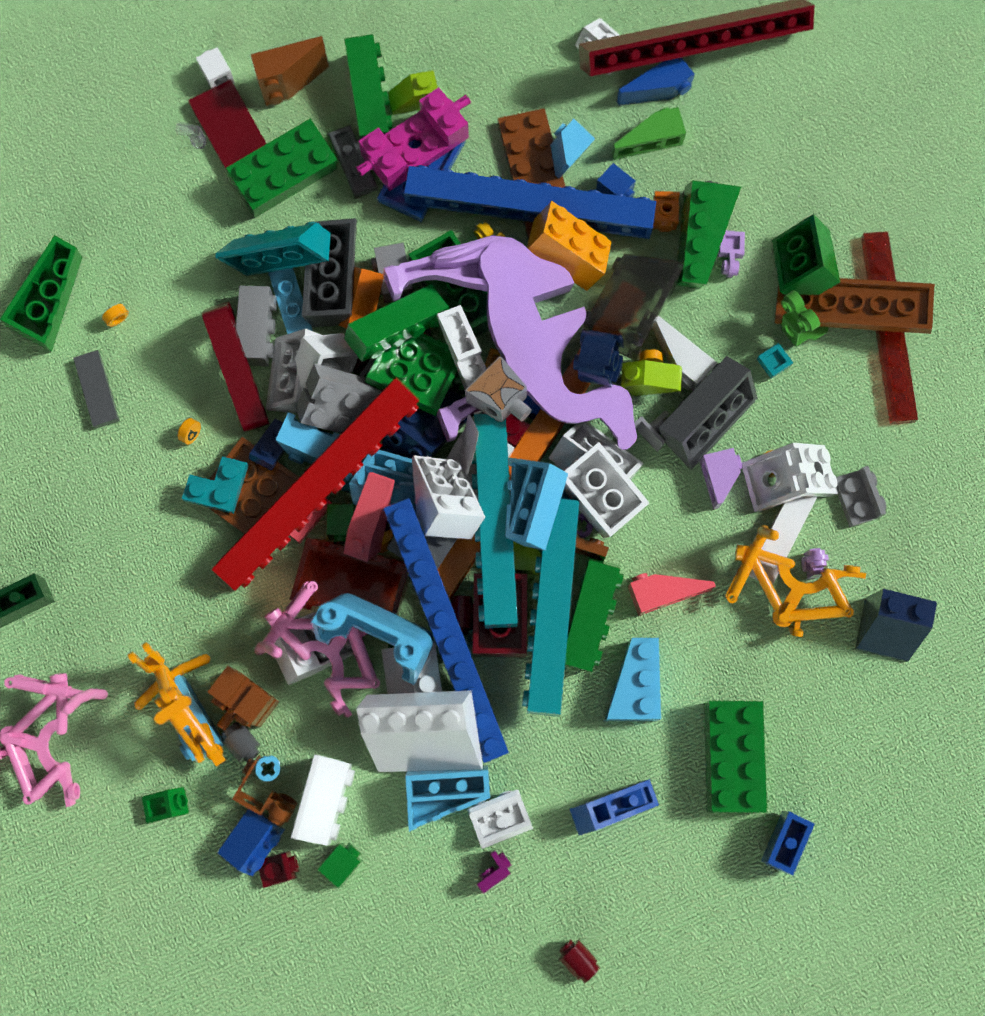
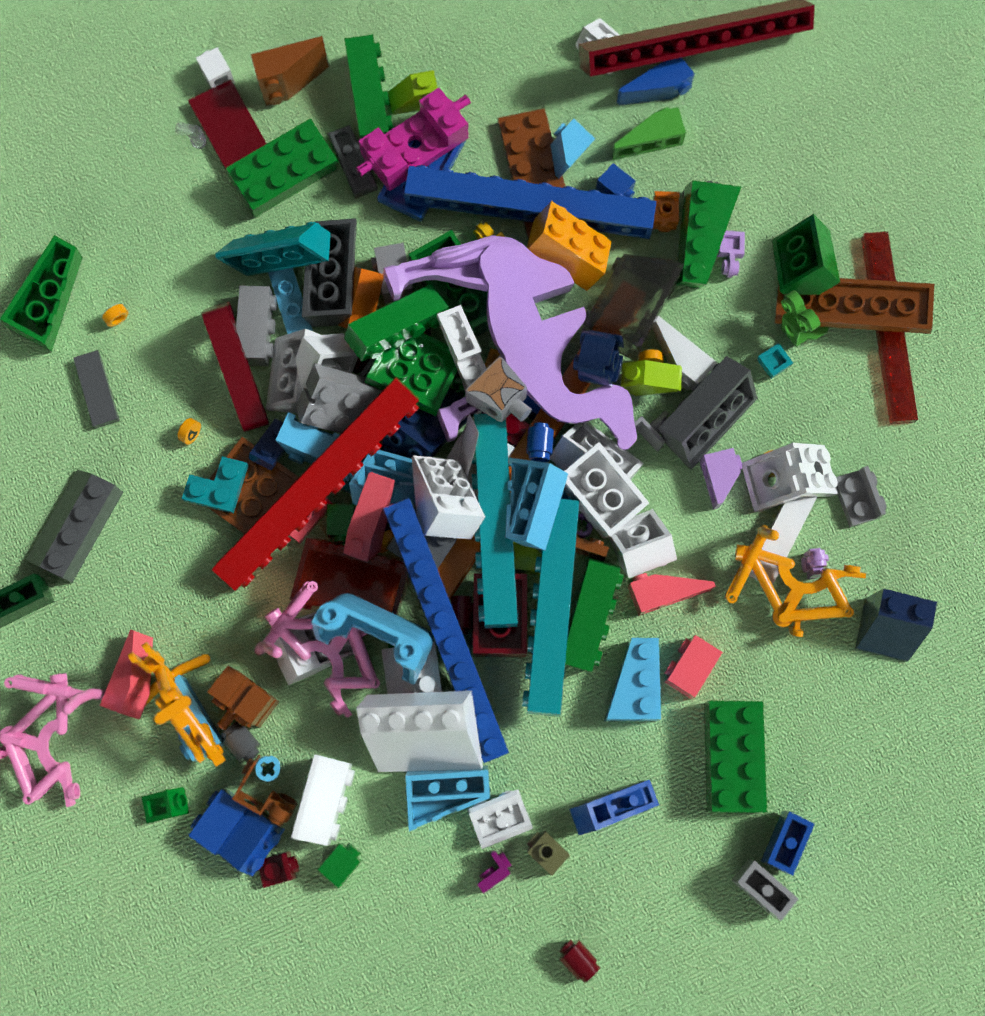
none -> dark grey slope [26,469,123,583]
none -> coral slope [100,629,153,719]
none -> blue brick [188,789,248,855]
none -> blue brick [526,422,554,463]
none -> olive brick [526,831,570,876]
none -> white slope [609,509,677,578]
none -> coral brick [664,635,723,699]
none -> light grey brick [731,859,798,921]

